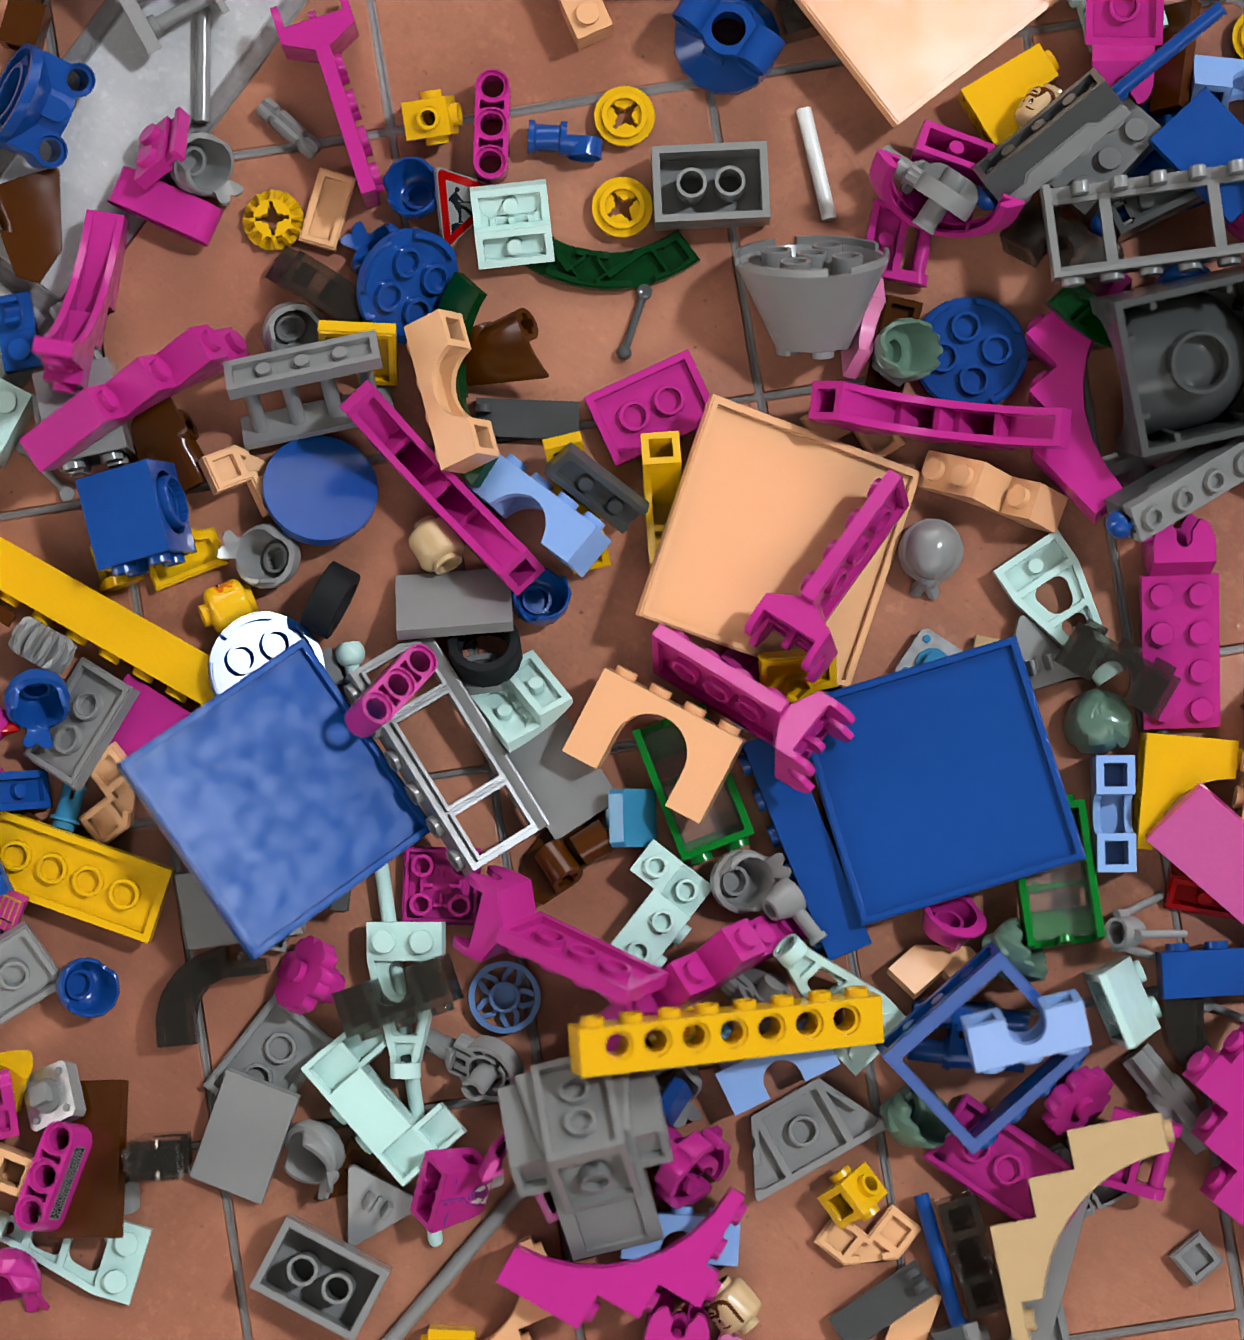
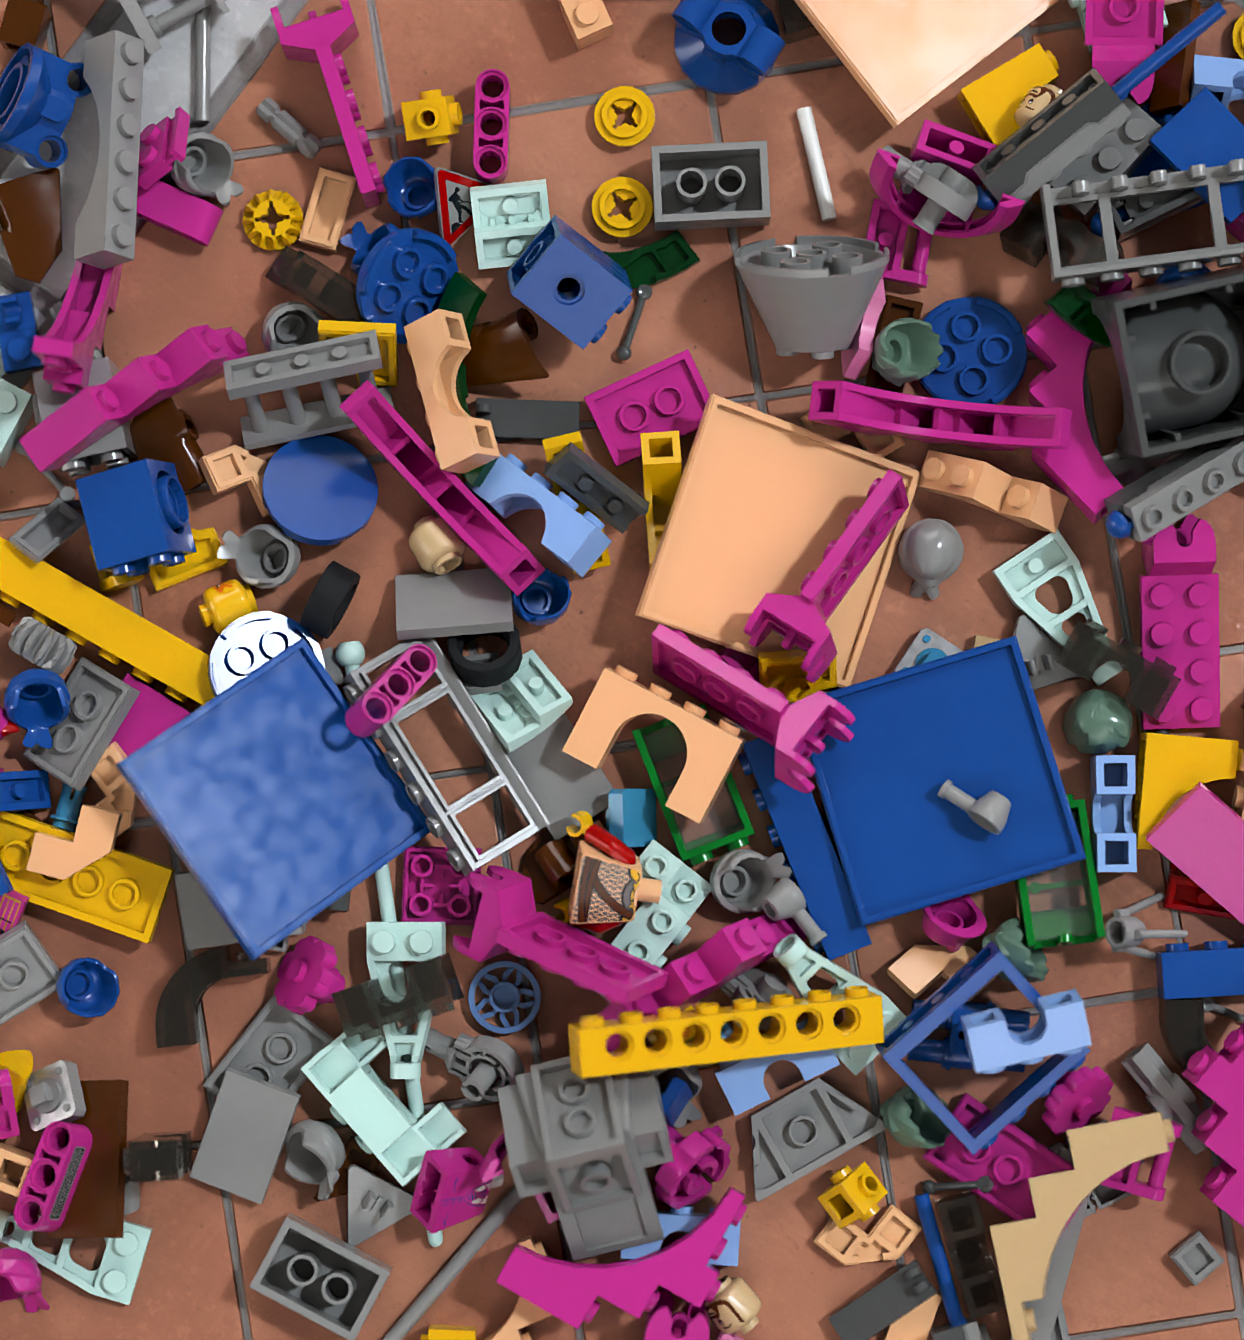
blue connector [528,120,603,162] -> none
light aqua slope [1082,955,1162,1050] -> none
none -> light grey tile [9,497,86,564]
none -> light nougat tile [26,804,122,880]
none -> light grey arch [74,29,145,270]
none -> blue brick [506,215,633,350]
none -> torso [553,810,662,934]
none -> dark grey hinge [921,1176,994,1195]
none -> light grey bar [937,780,1011,835]

